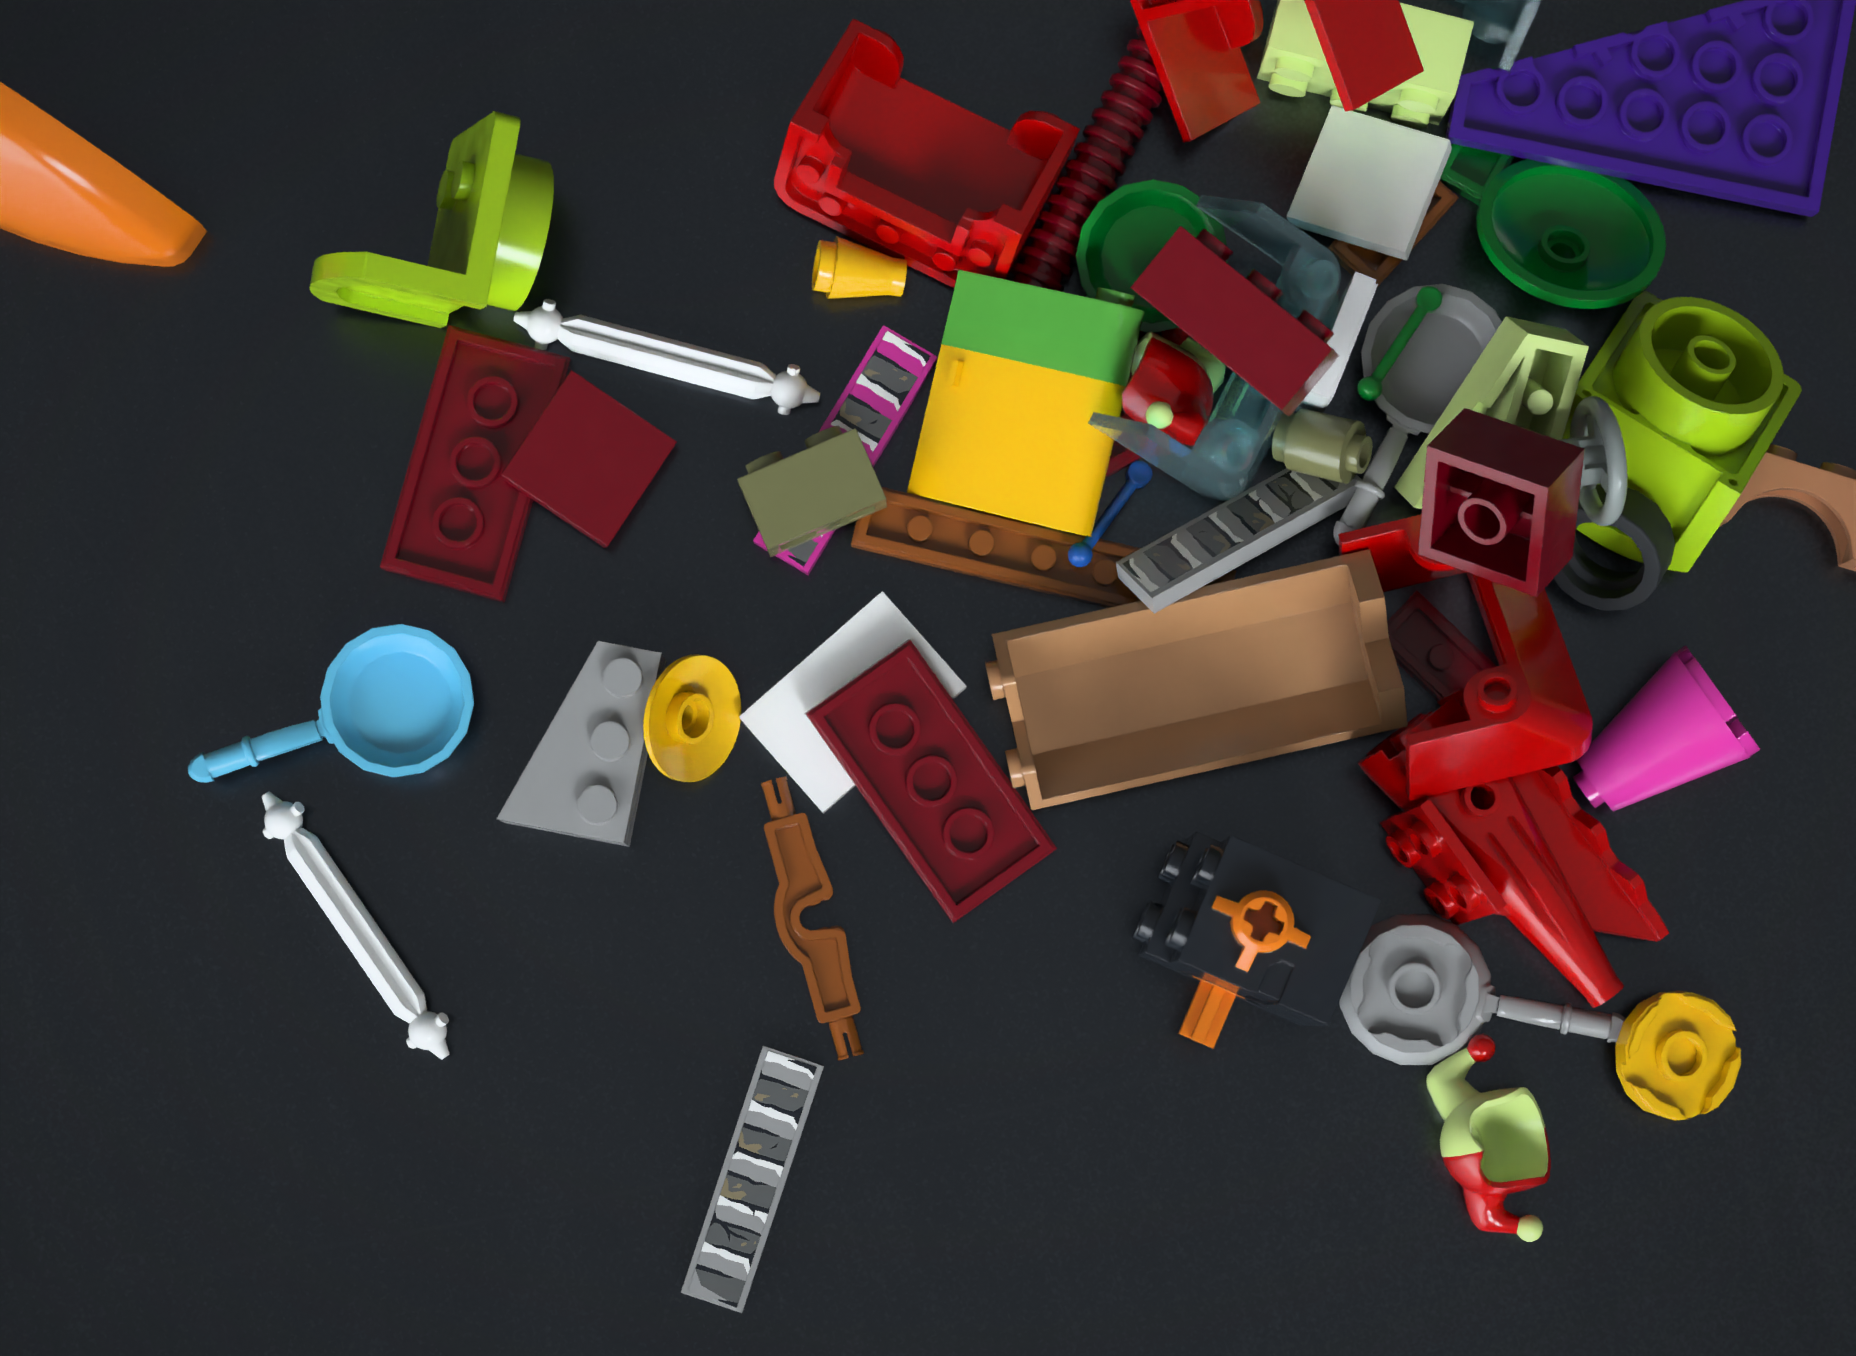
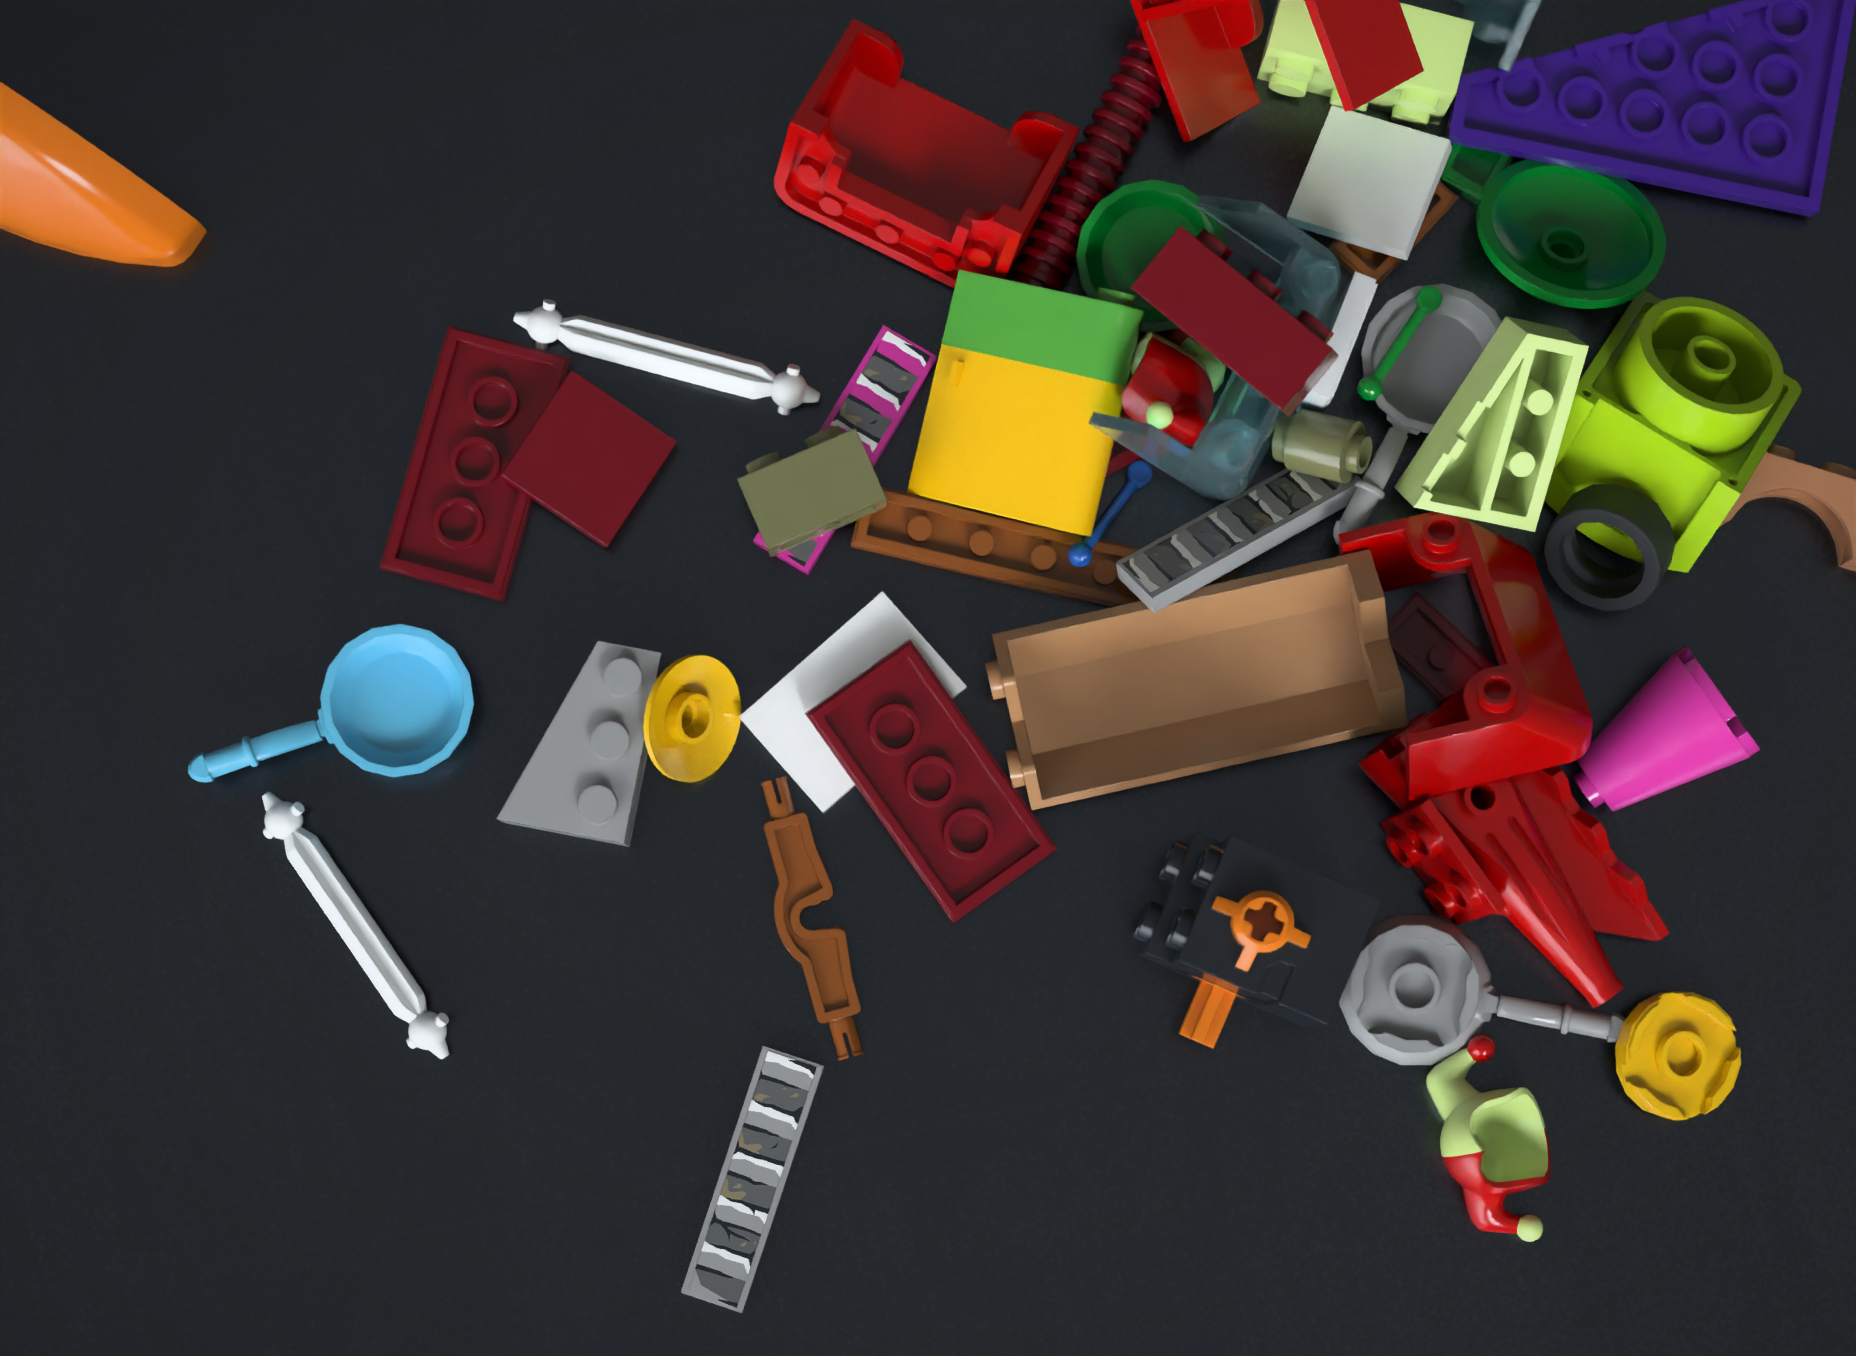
lime piece [309,111,554,328] -> none
yellow cone [812,236,907,299] -> none
dark red piece [1418,396,1628,597] -> none

